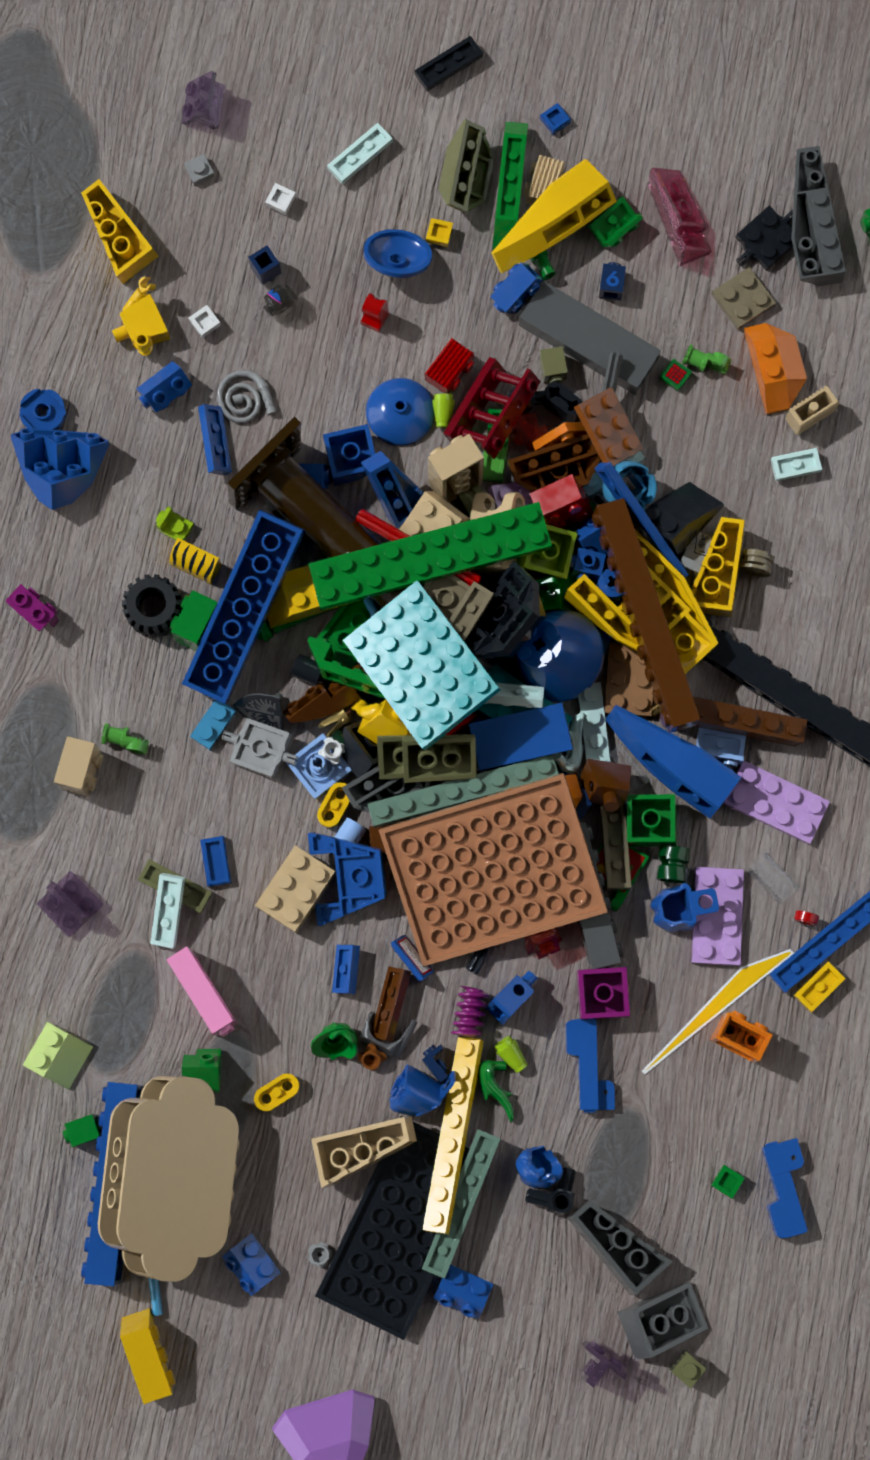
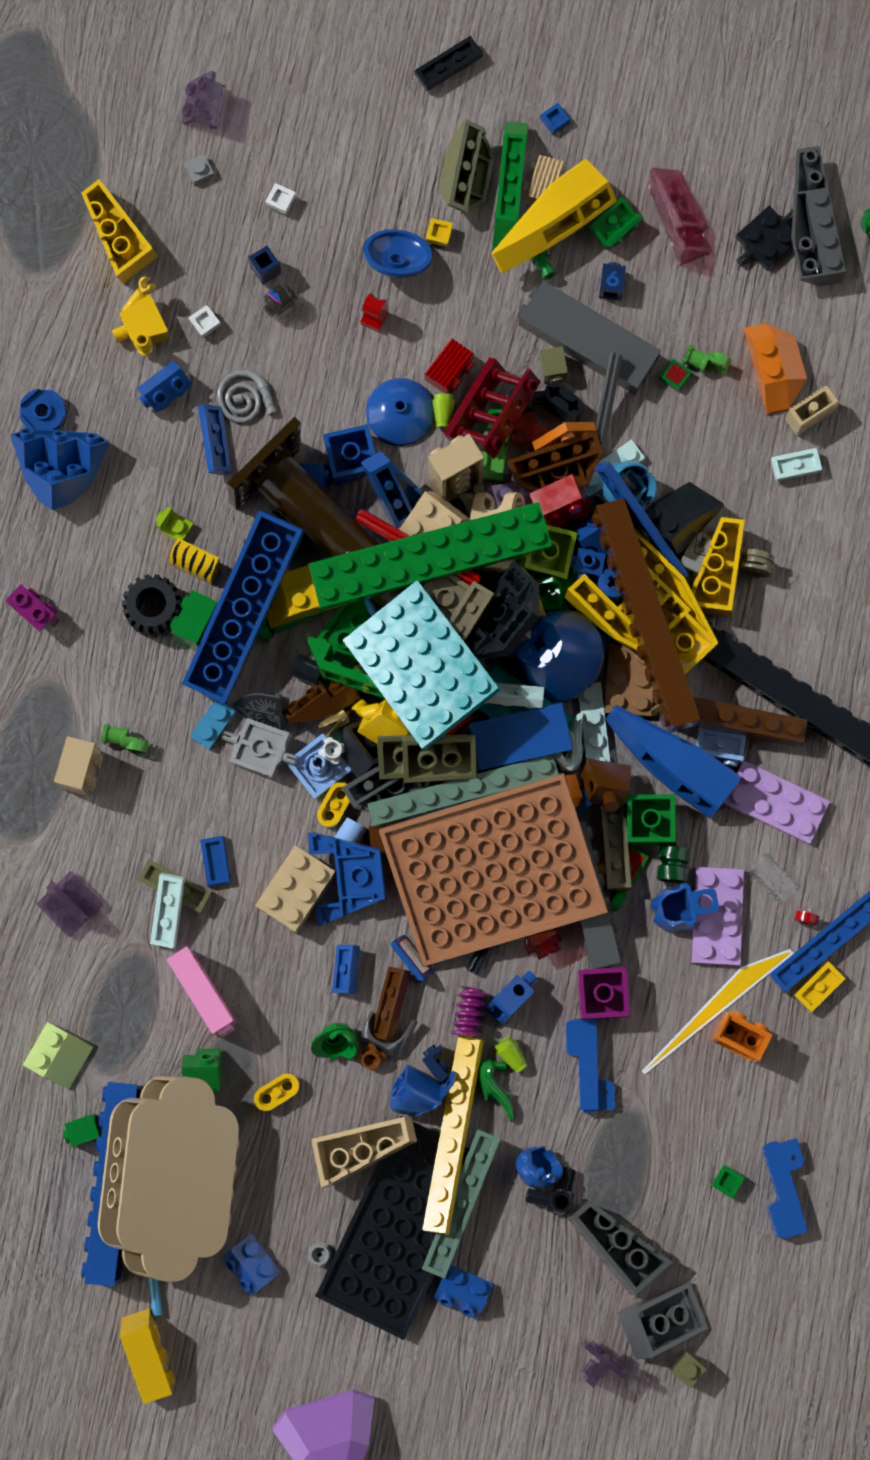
light aqua plate [327,123,393,185] -> none
blue brick [490,262,543,314] -> none
dark orange plate [574,387,644,466] -> none
dark tan plate [711,267,776,330] -> none

